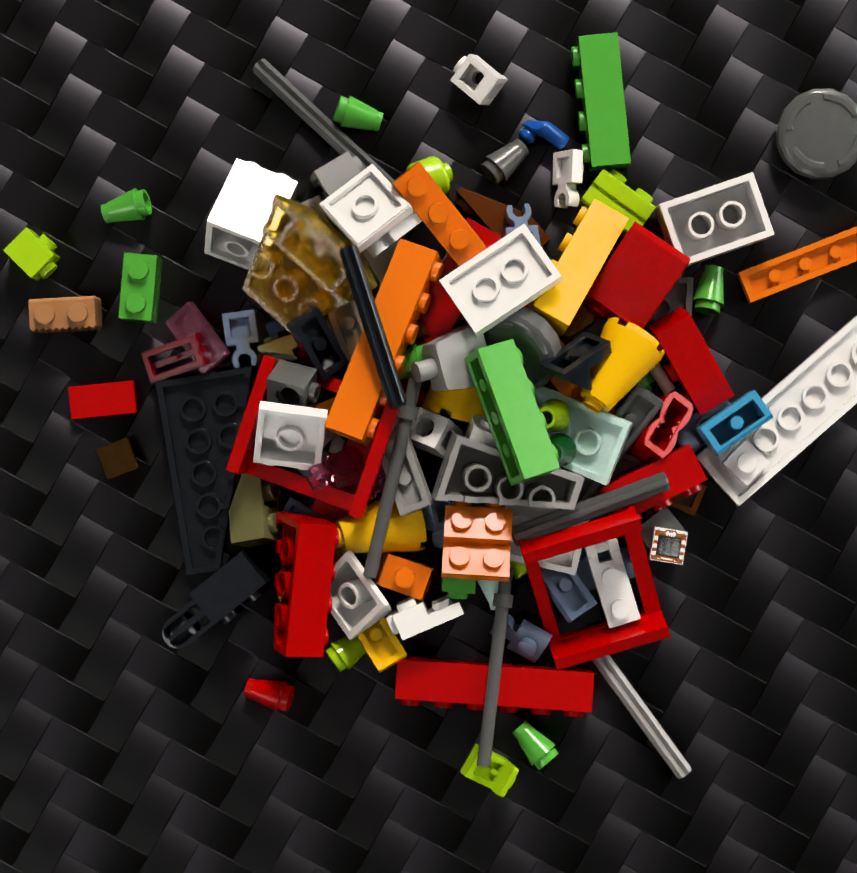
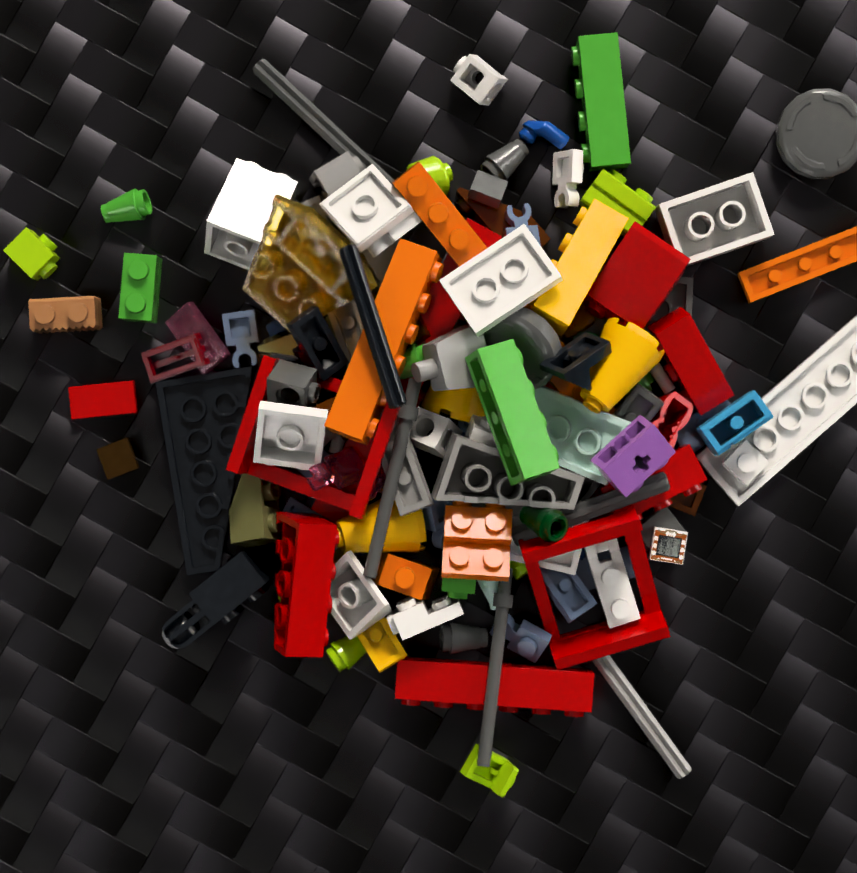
red cone [244,678,295,713] -> none
bright green cone [333,95,384,132] -> none
bright green cone [512,720,559,770] -> none
lime cone [539,399,571,432] -> none
dark green cone [549,433,576,467] -> none
bright green cone [693,265,724,315] -> none
none -> dark grey cone [439,622,488,655]
none -> tile [467,170,508,209]
none -> dark green cone [519,506,568,542]
none -> medium lavender brick [590,415,676,497]

